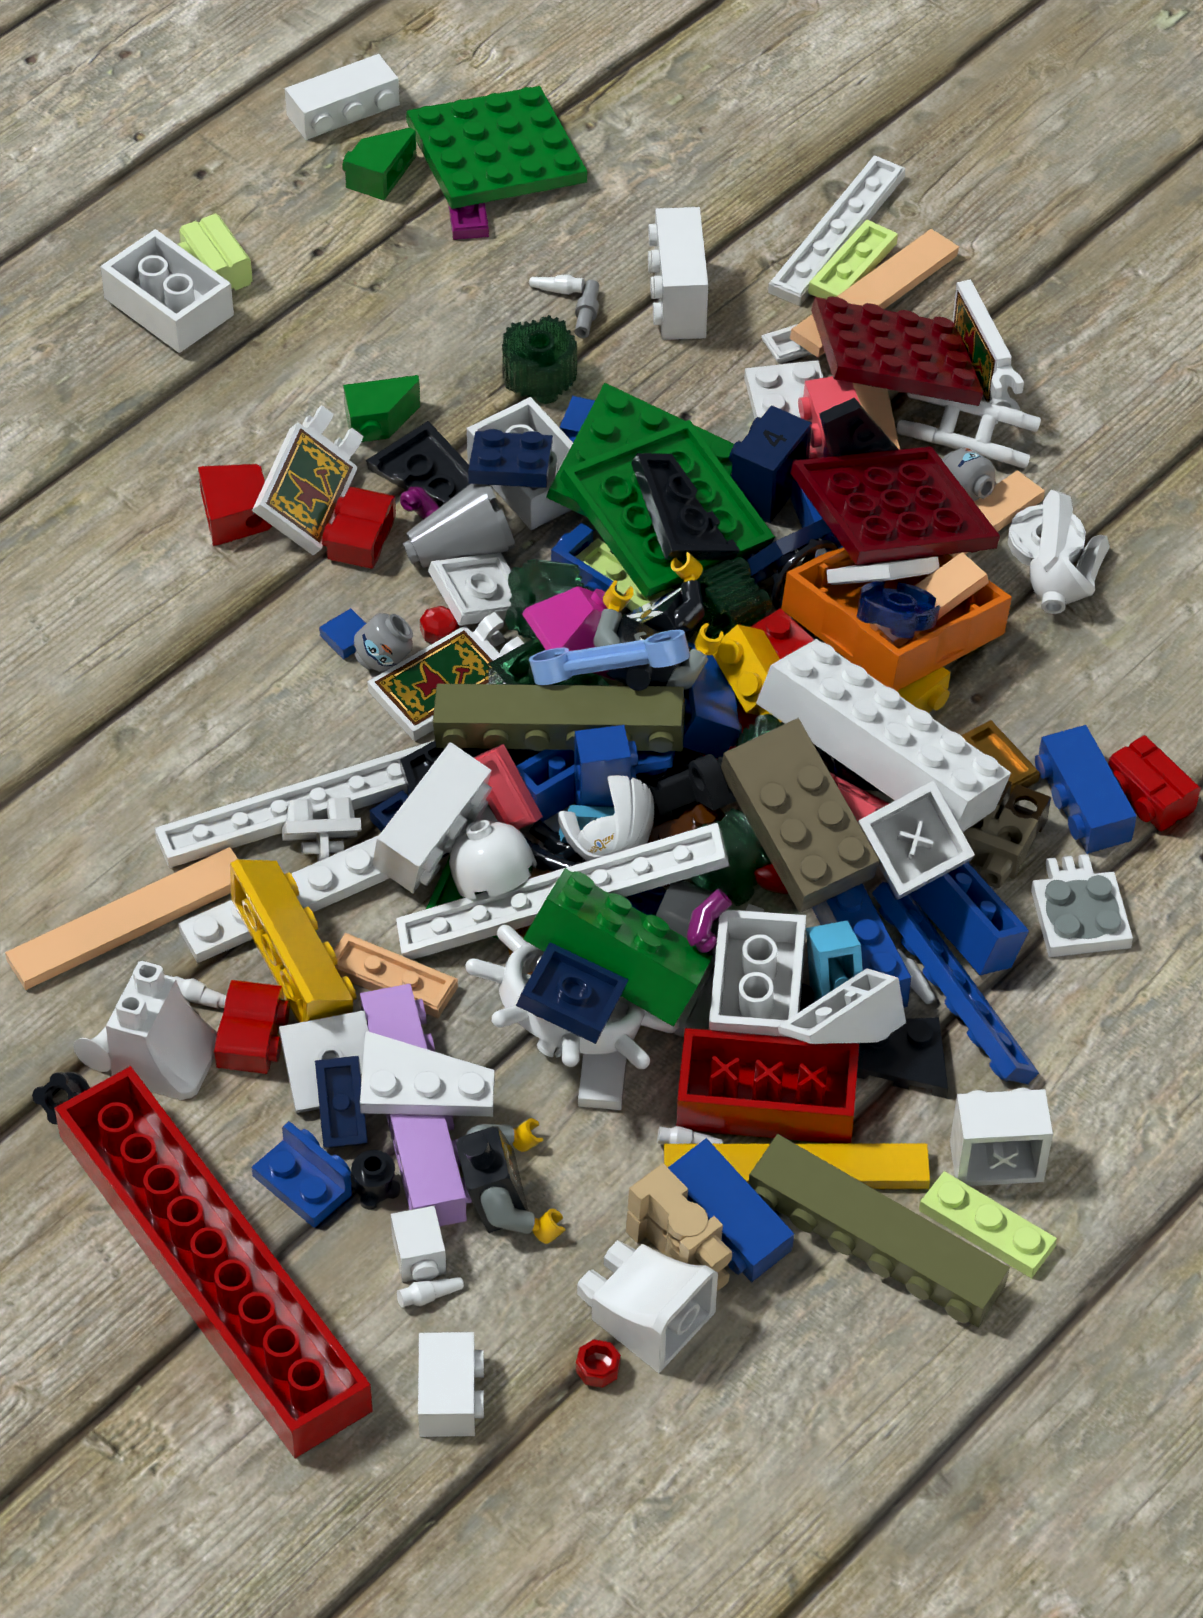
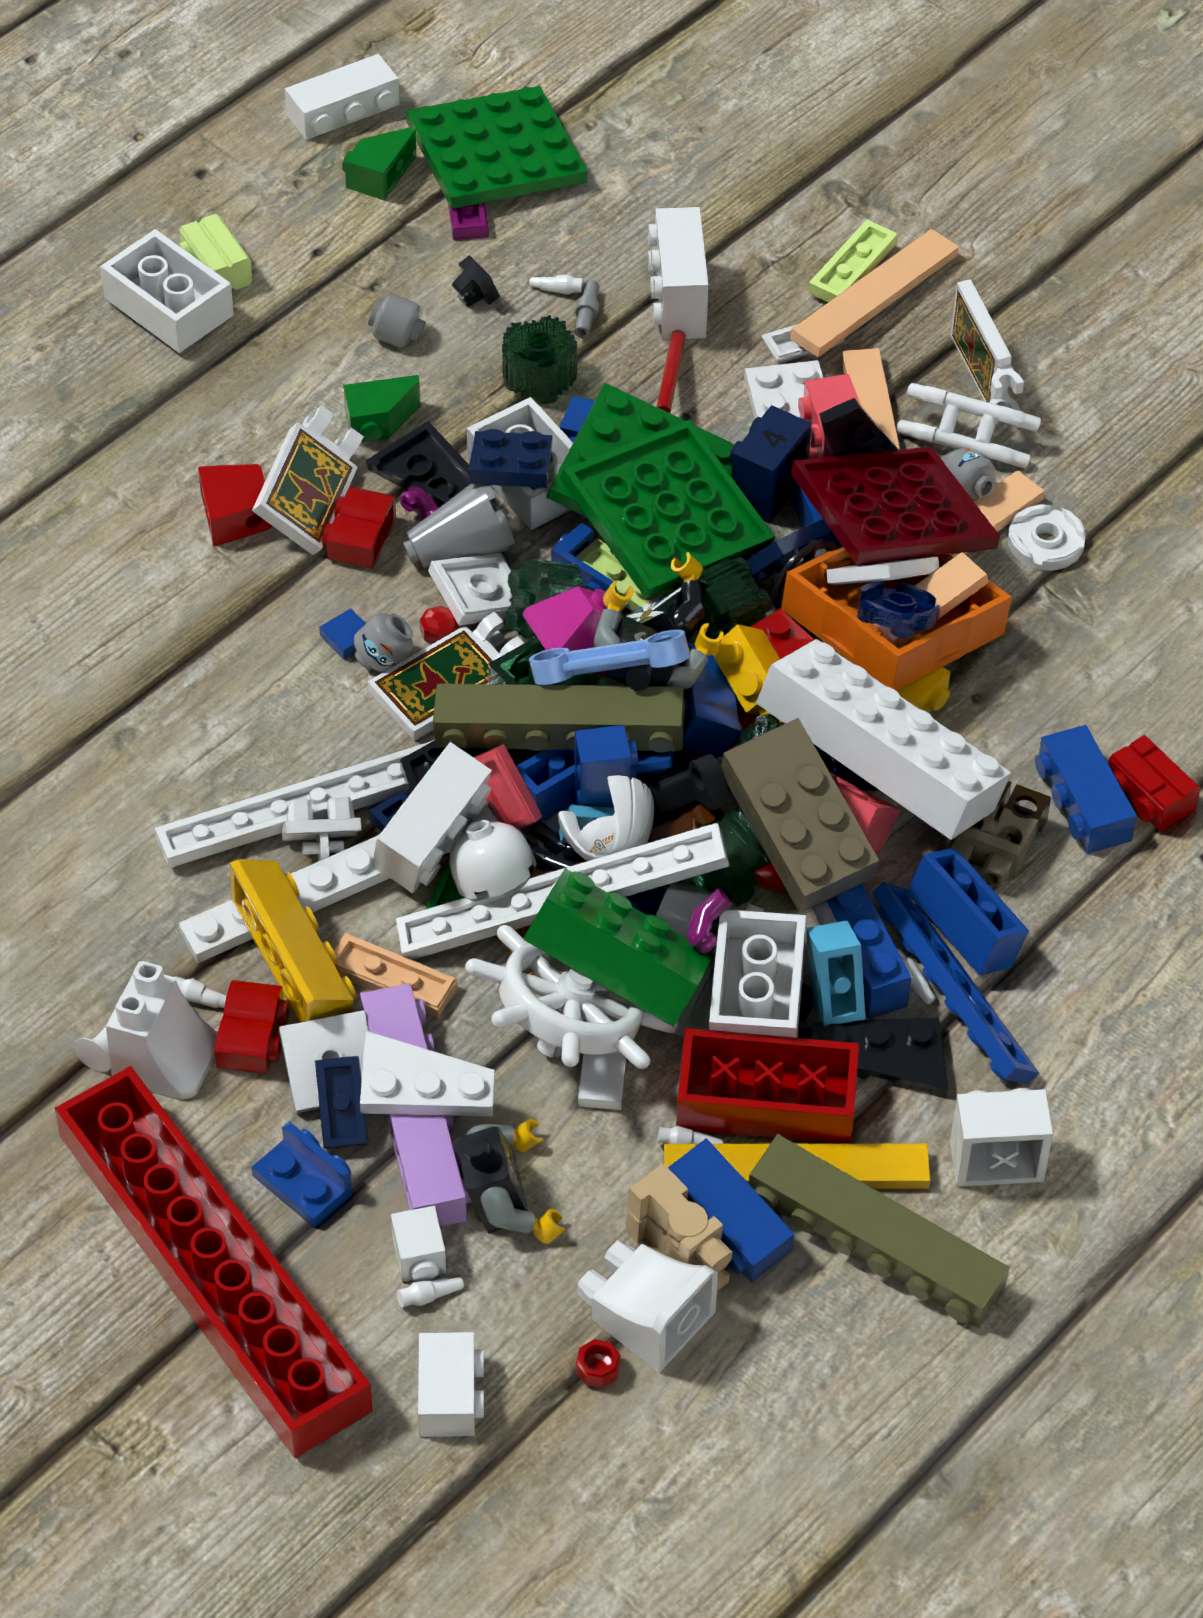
light nougat tile [5,847,238,990] -> none
black brick [32,1072,90,1124] -> none
black brick [351,1150,401,1210] -> none
dark blue plate [516,942,628,1044] -> none
black wing [631,453,740,560] -> none
white tile [768,155,905,306] -> none
white slope [778,968,906,1044] -> none
dark red plate [811,296,983,406] -> none
white brick [858,780,975,900] -> none
yellowish green plate [919,1171,1057,1279] -> none
pearl gold tile [961,720,1040,796] -> none
white piece [1030,490,1110,614] -> none
piece [1031,854,1133,957] -> none
none -> light grey head [368,294,426,349]
none -> black tile [452,255,500,307]
none -> red bar [656,330,686,413]

